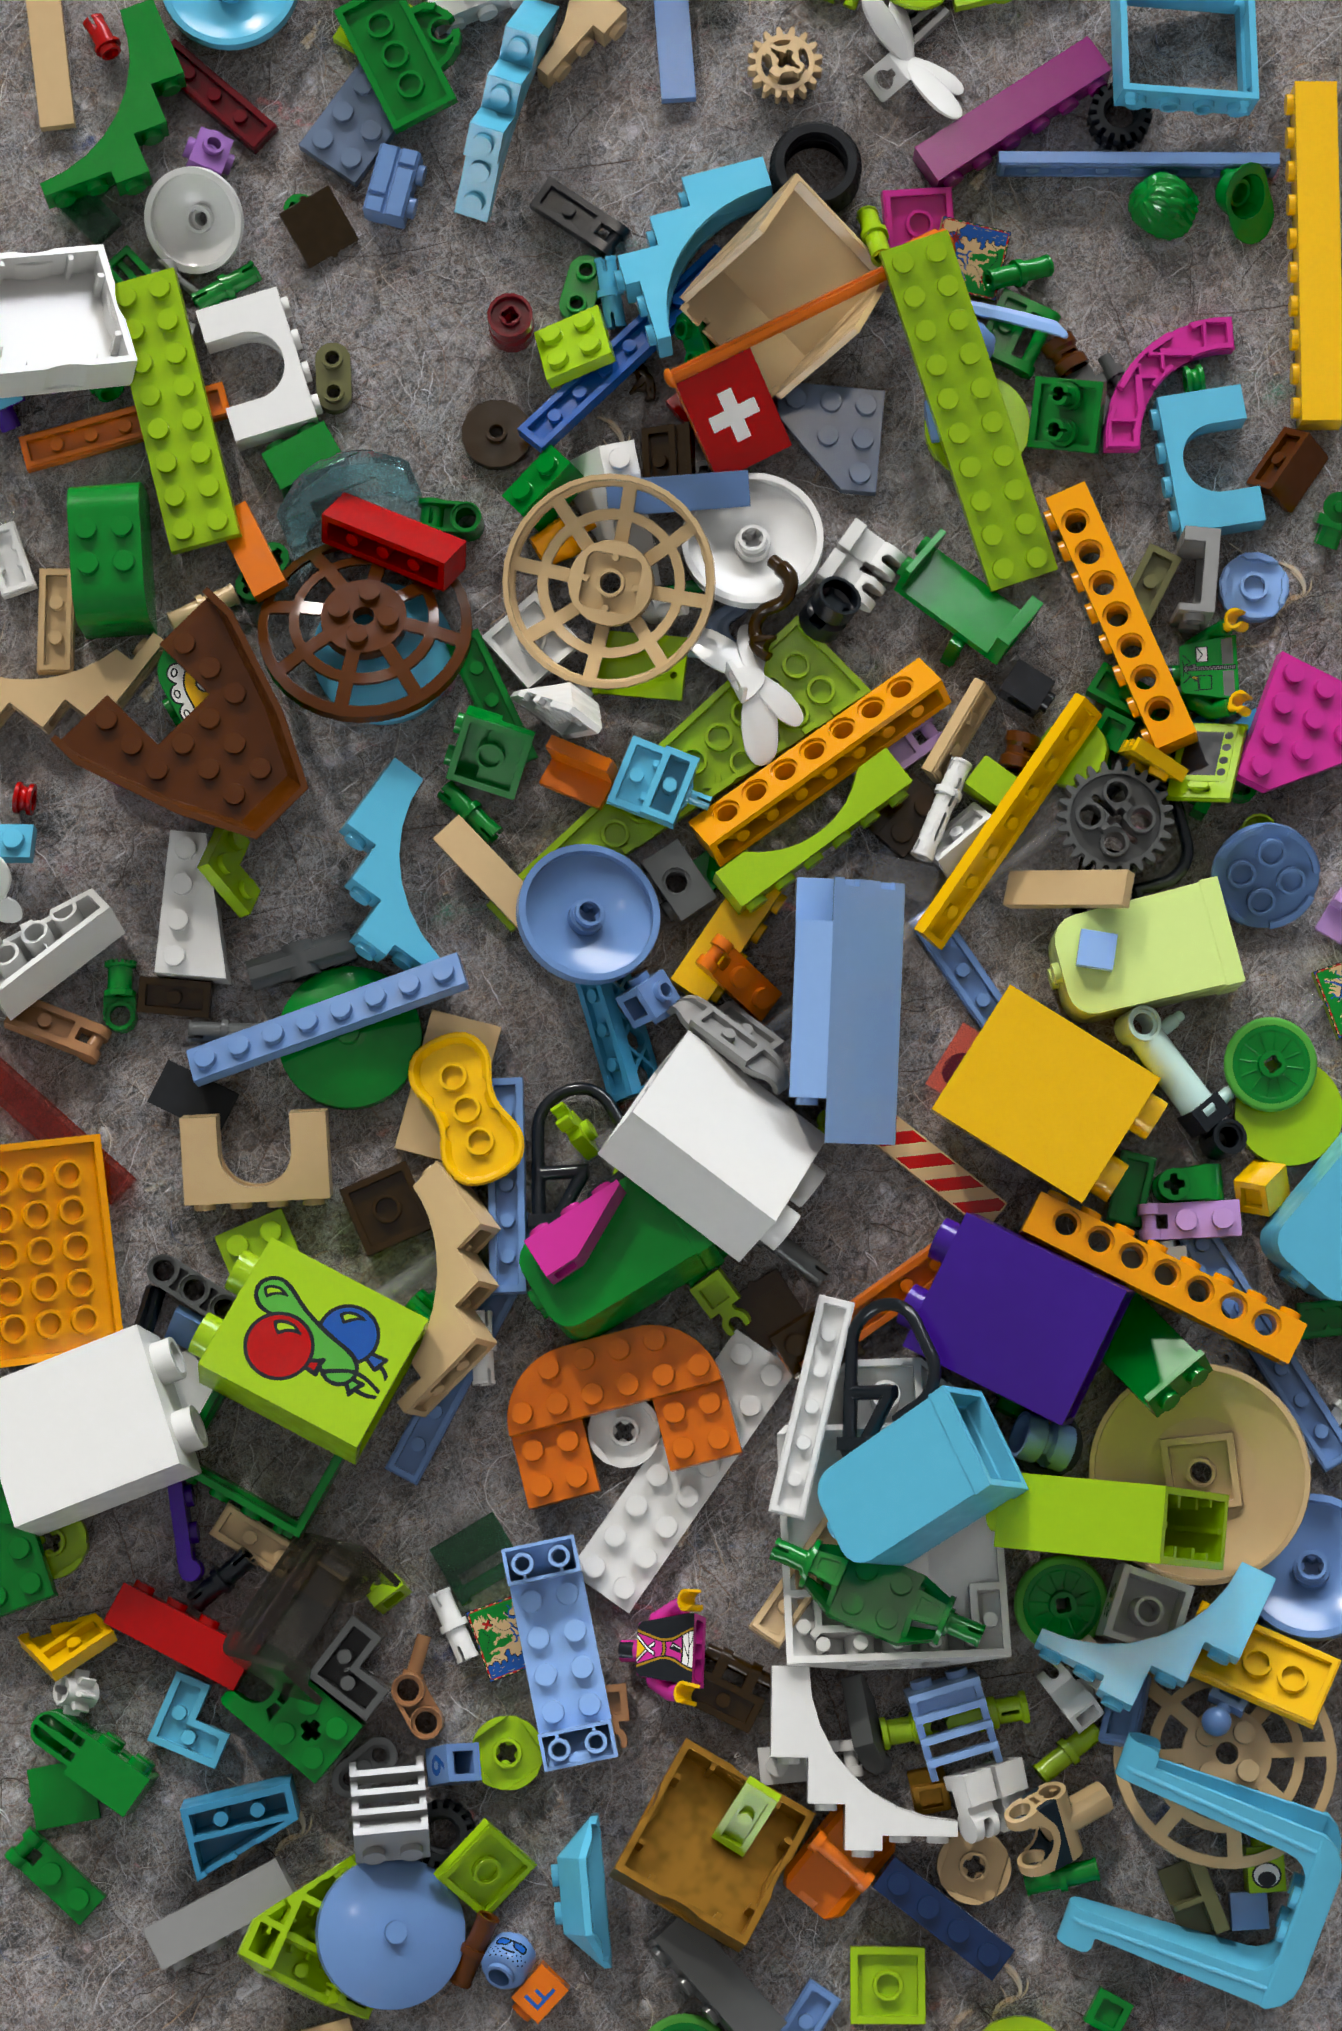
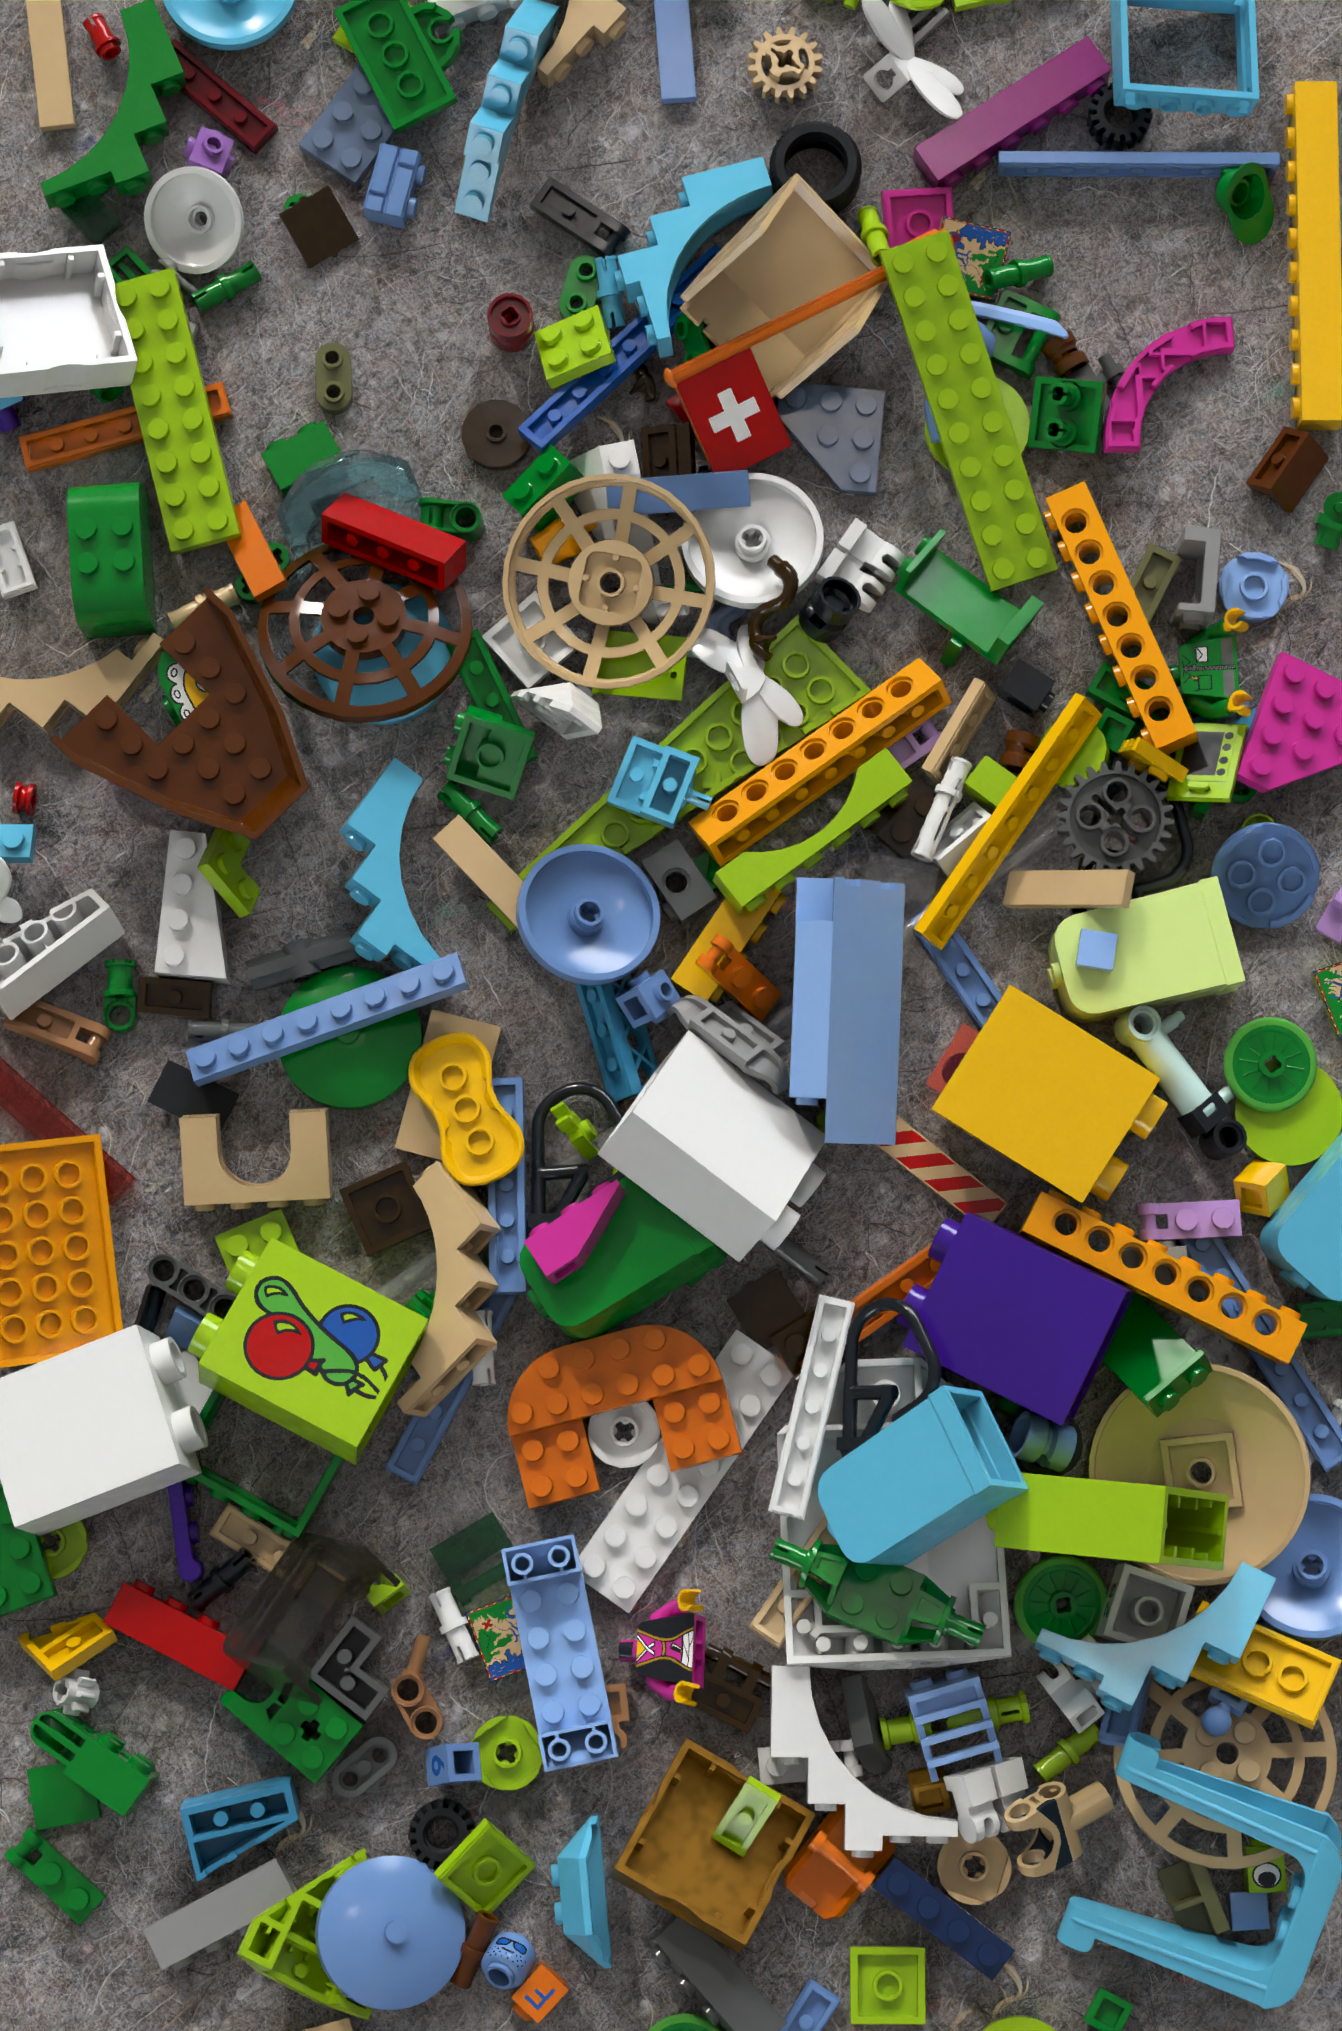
tan tile [37,568,76,675] -> none
medium azure plate [147,1670,231,1769] -> none
white arch [195,287,323,451] -> none
light grey plate [349,1756,431,1865] -> none
orange panel [539,735,619,810] -> none
lime plate [689,1267,751,1336] -> none
green pin [1023,1857,1101,1896] -> none
green tile [1105,1149,1157,1229] -> none
green hair [1128,171,1200,241] -> none
medium azure arch [1149,384,1266,542] -> none
green piece [1151,1164,1224,1203] -> none
green bush [1181,364,1206,393] -> none

